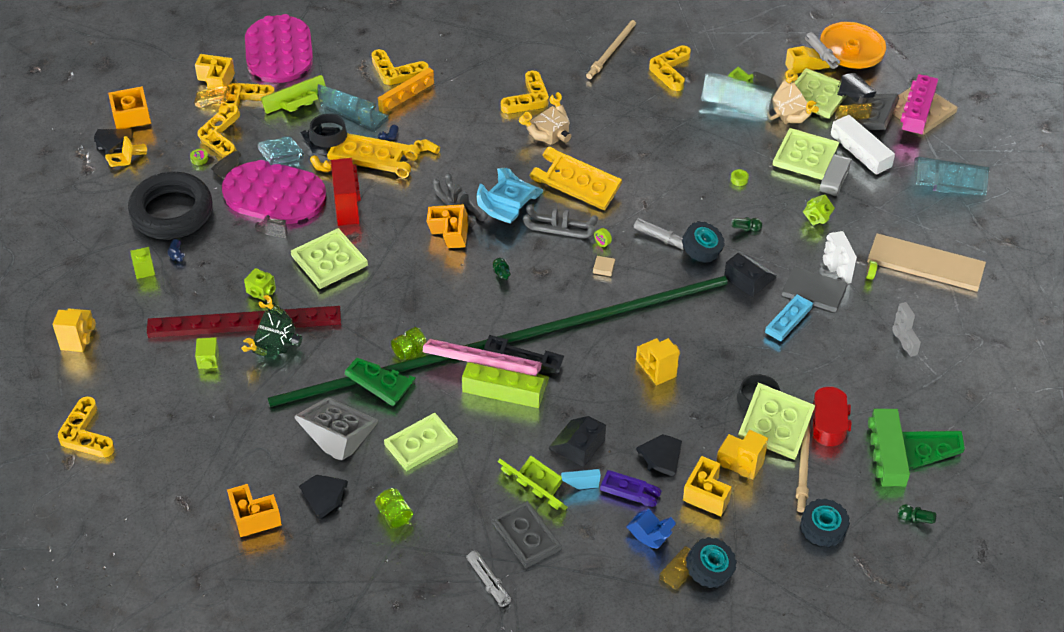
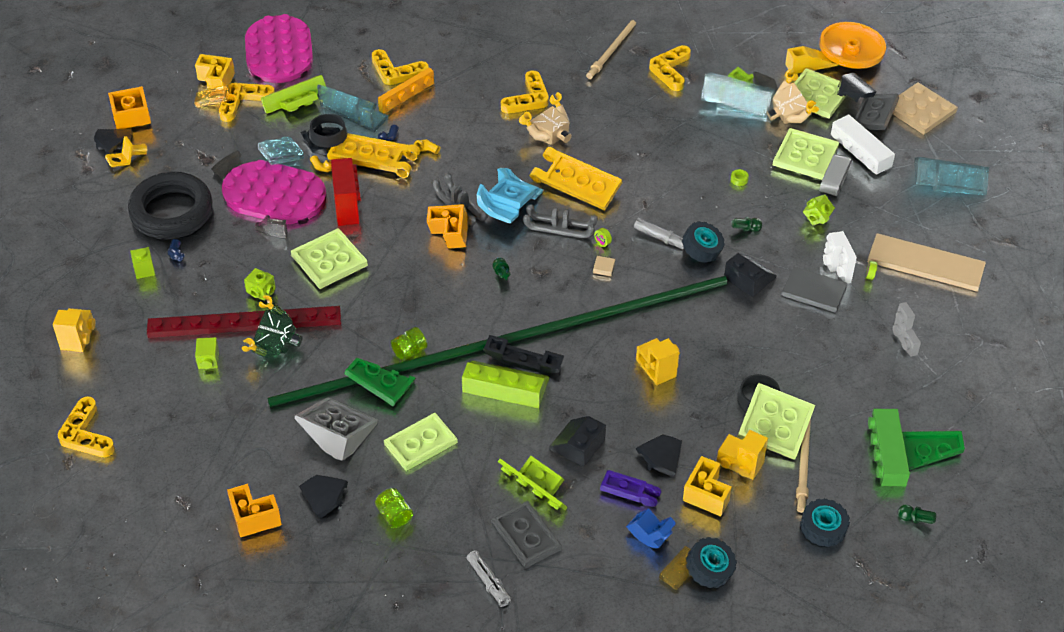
lime tile [190,149,209,165] -> none
yellow beam [198,104,240,160] -> none
bright pink tile [423,339,542,376] -> none
medium azure tile [561,469,601,490] -> none
medium azure plate [765,294,813,341] -> none
light grey pin [805,32,840,69] -> none
red brick [812,387,852,446] -> none
clear yellow plate [835,103,873,120] -> none
dark pink brick [900,74,938,134] -> none

